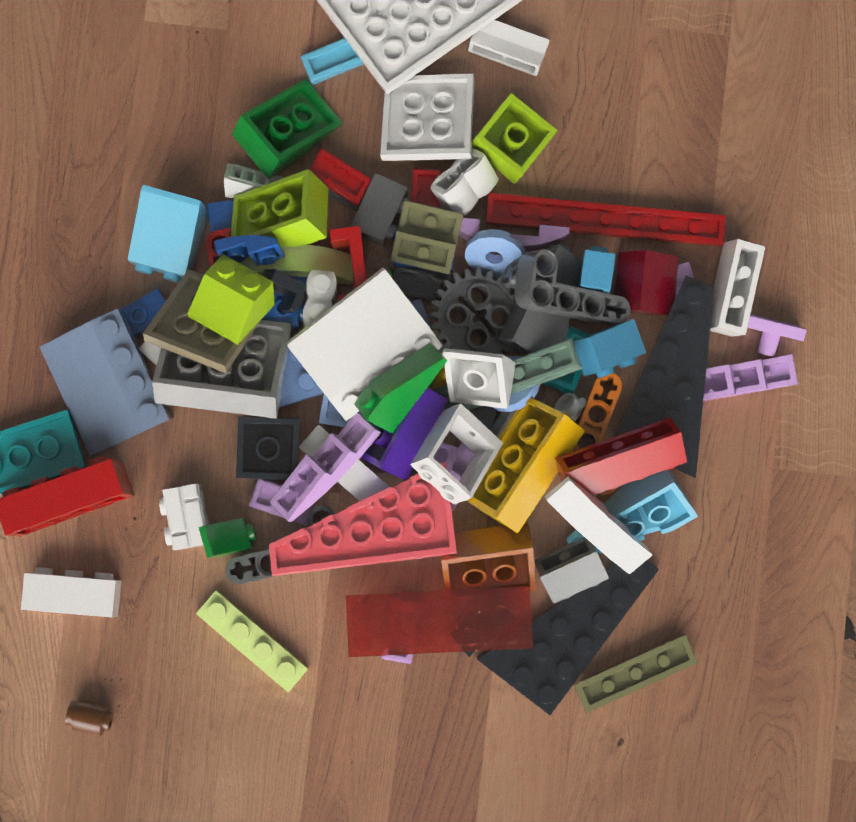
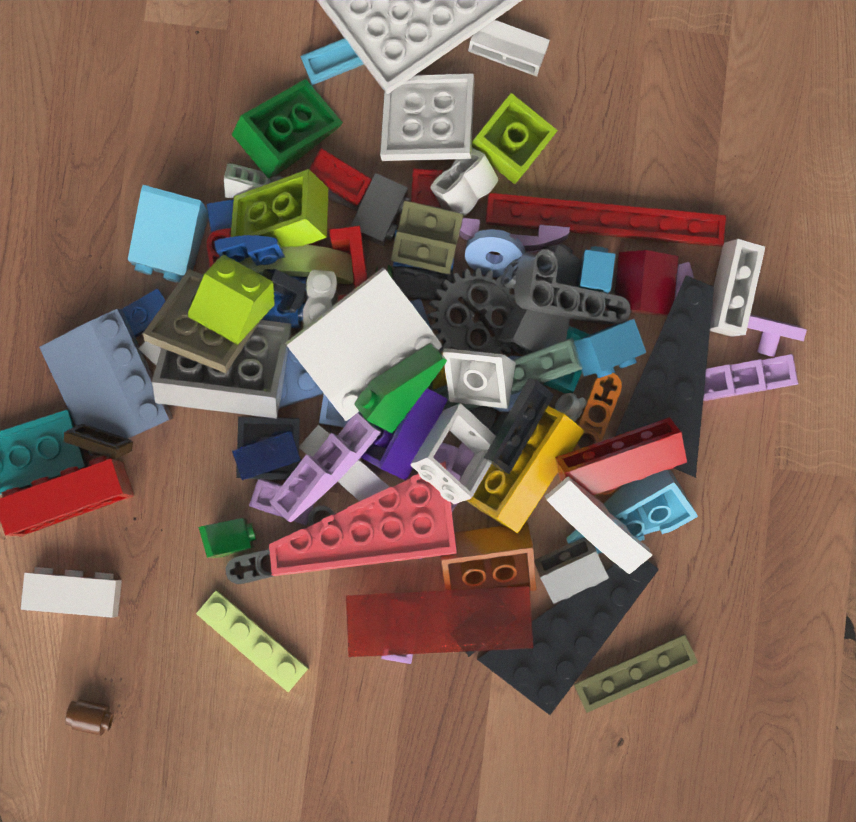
white brick [159,483,209,550] -> none
none -> dark brown plate [63,424,133,460]
none -> clear blue plate [232,431,301,480]
none -> black plate [484,378,554,474]

